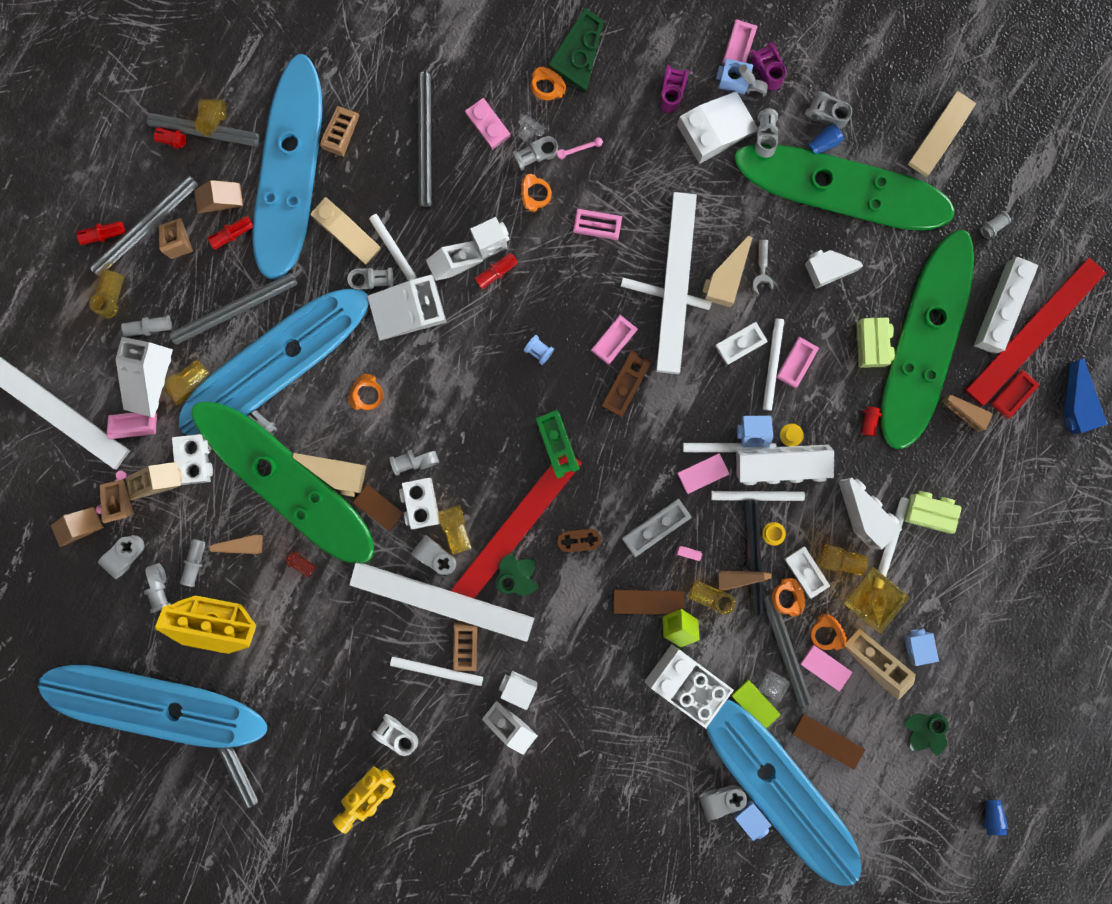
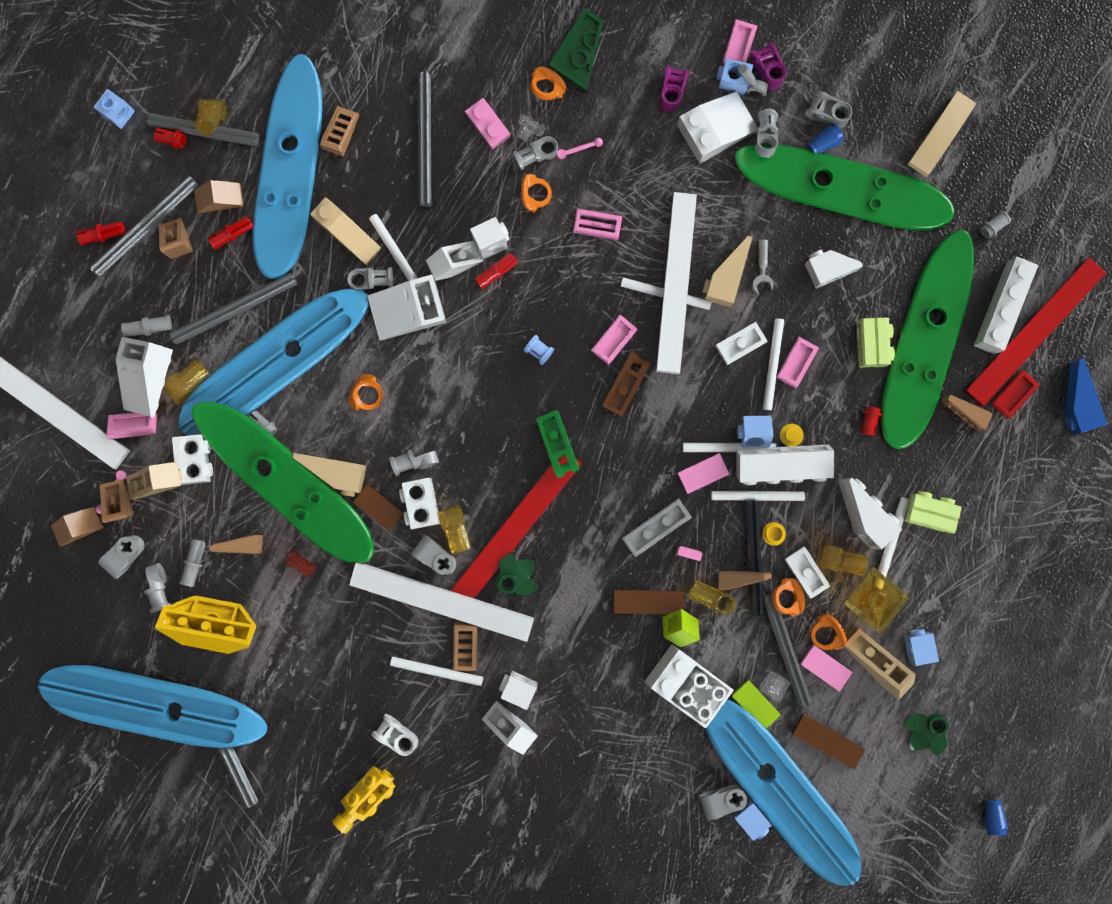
clear yellow piece [89,270,125,319] -> none
reddish brown beam [557,529,601,552] -> none
none -> light blue brick [94,89,135,129]

